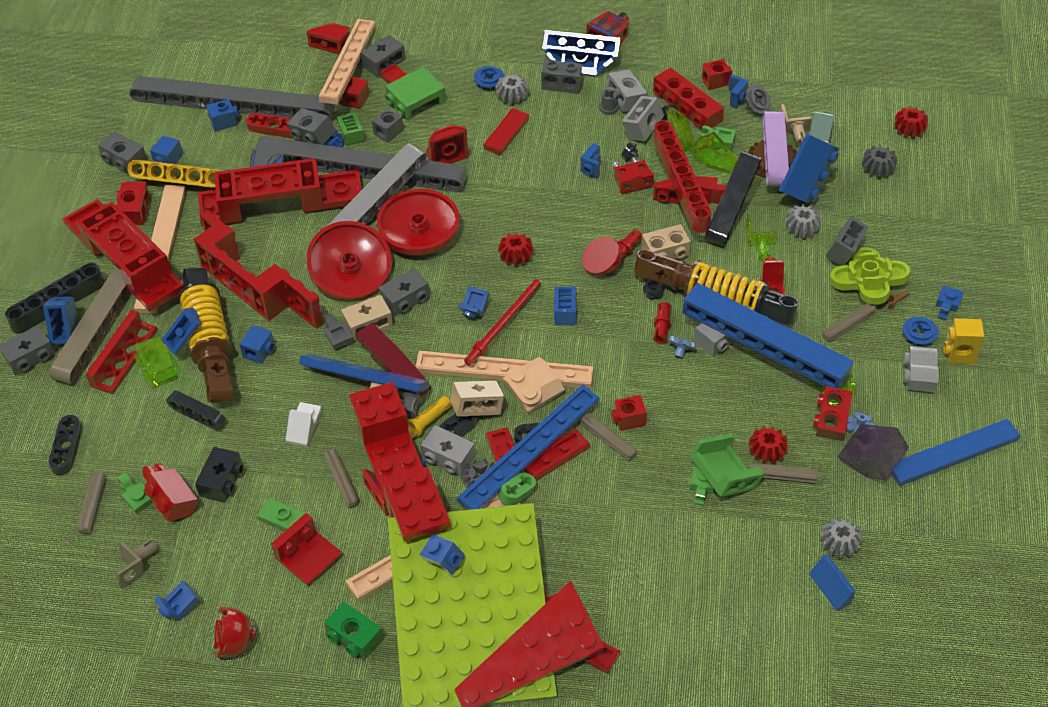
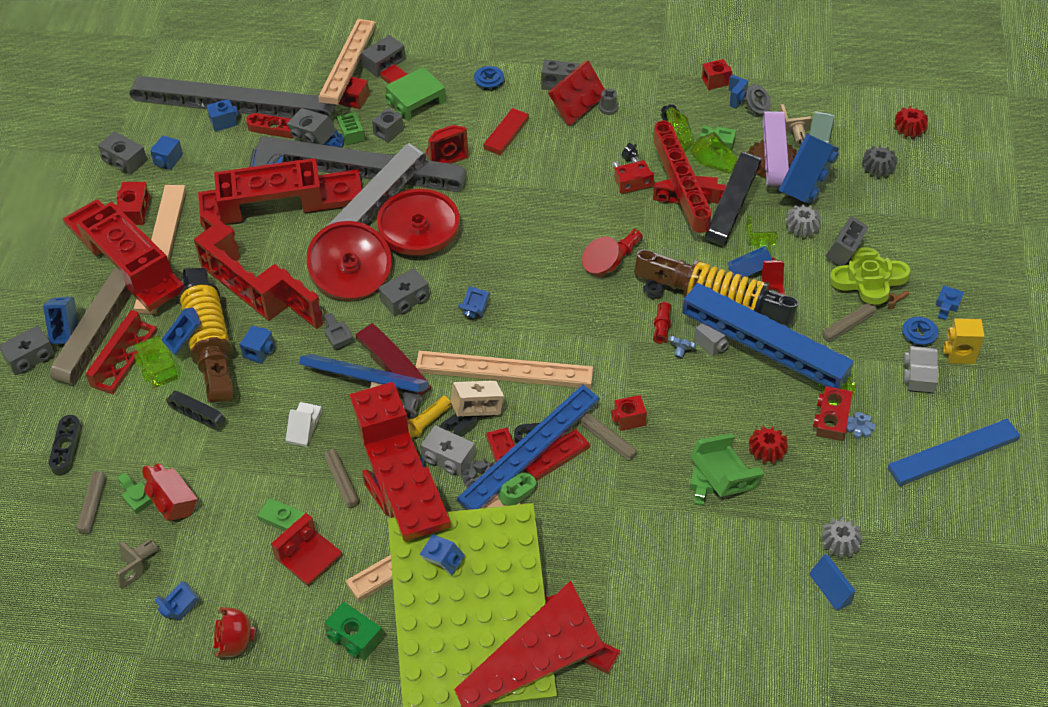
black beam [5,263,104,334] -> none
yellow beam [128,160,223,187] -> none
black brick [195,447,244,503] -> none
red slope [306,23,350,55] -> none
tan brick [341,295,393,341] -> none
red bar [464,279,541,366] -> none
light grey gear [496,74,528,105] -> none
red gear [498,231,534,267] -> none
light nougat slope [502,357,565,415] -> none
wedge [542,30,620,76] -> none
blue slope [554,286,576,325] -> none
blue bracket [580,143,601,178] -> none
torso [586,11,629,47] -> none
light grey brick [606,69,647,112] -> none
light grey brick [622,96,664,141] -> none
tan brick [641,224,691,259] -> none
red brick [653,67,724,129] -> none
dark tan axle [749,463,818,483] -> none
slope [838,424,909,481] -> none
none -> red plate [548,60,605,125]
none -> blue slope [728,246,773,279]

